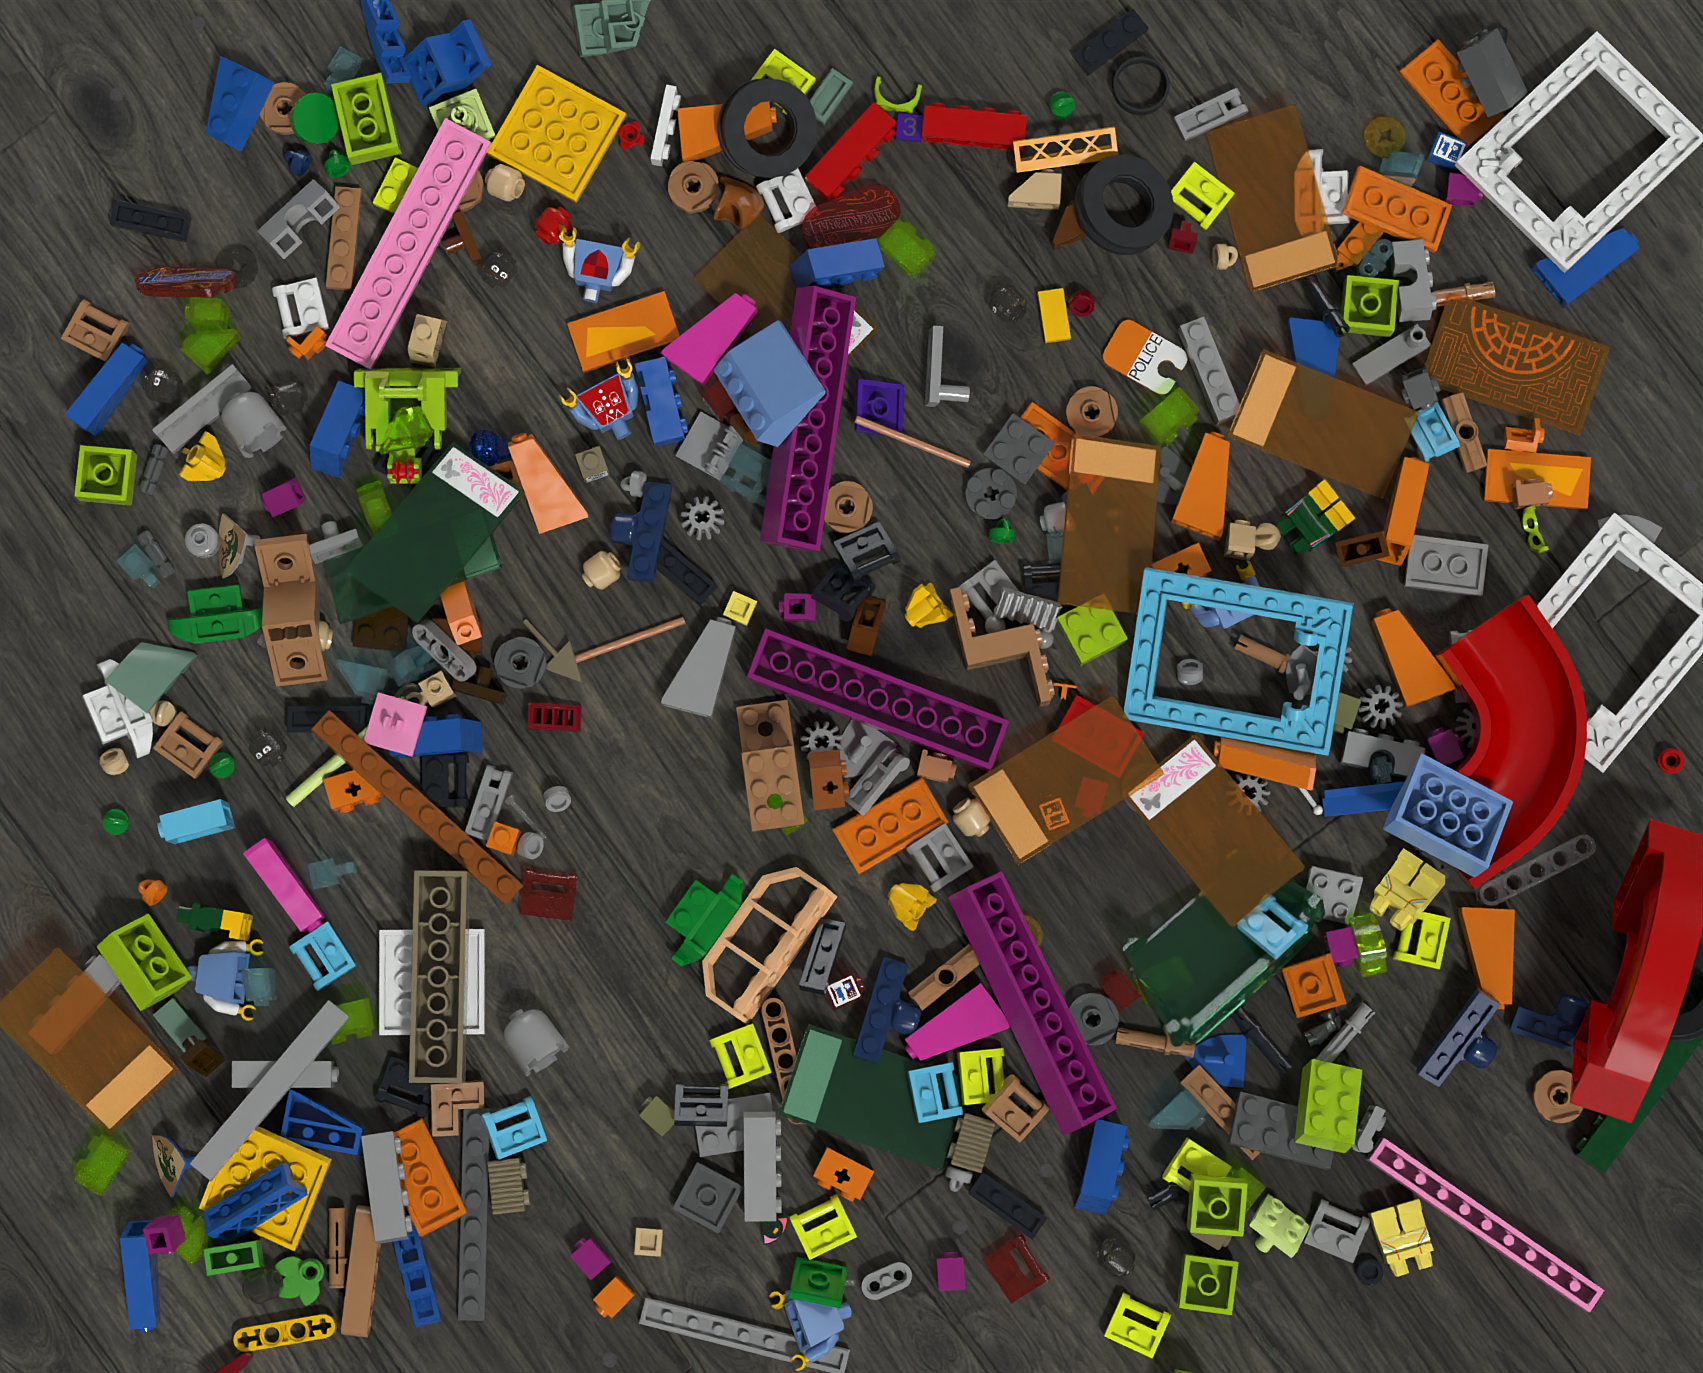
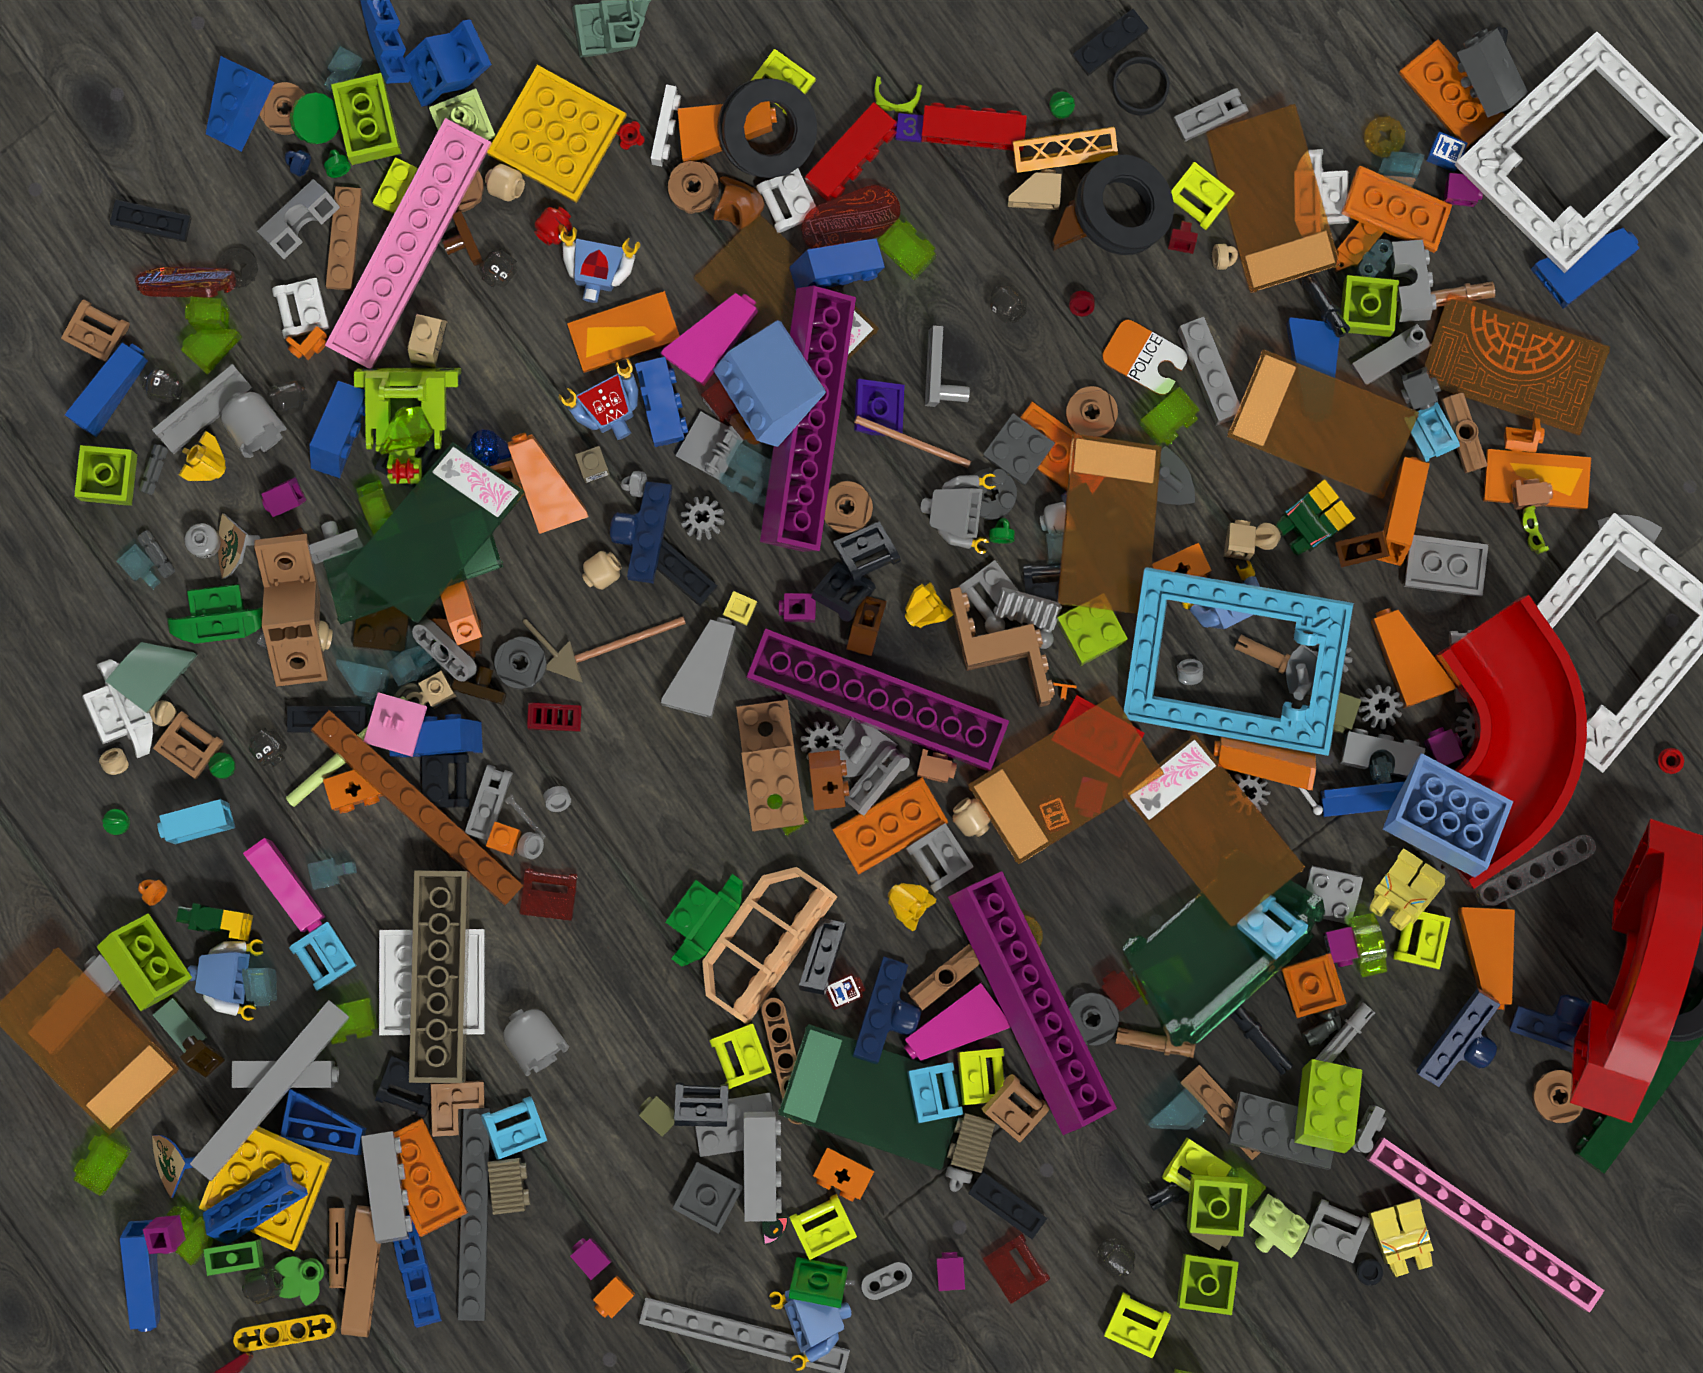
tan plate [634,1228,663,1257] -> none
sand green tile [810,68,853,126] -> none
yellow tile [1037,288,1071,343] -> none
blue wedge [1074,1119,1130,1215] -> none
orange slope [1171,432,1230,541] -> none
blue shield [1185,1034,1247,1088] -> none
none -> light grey torso [921,474,996,554]

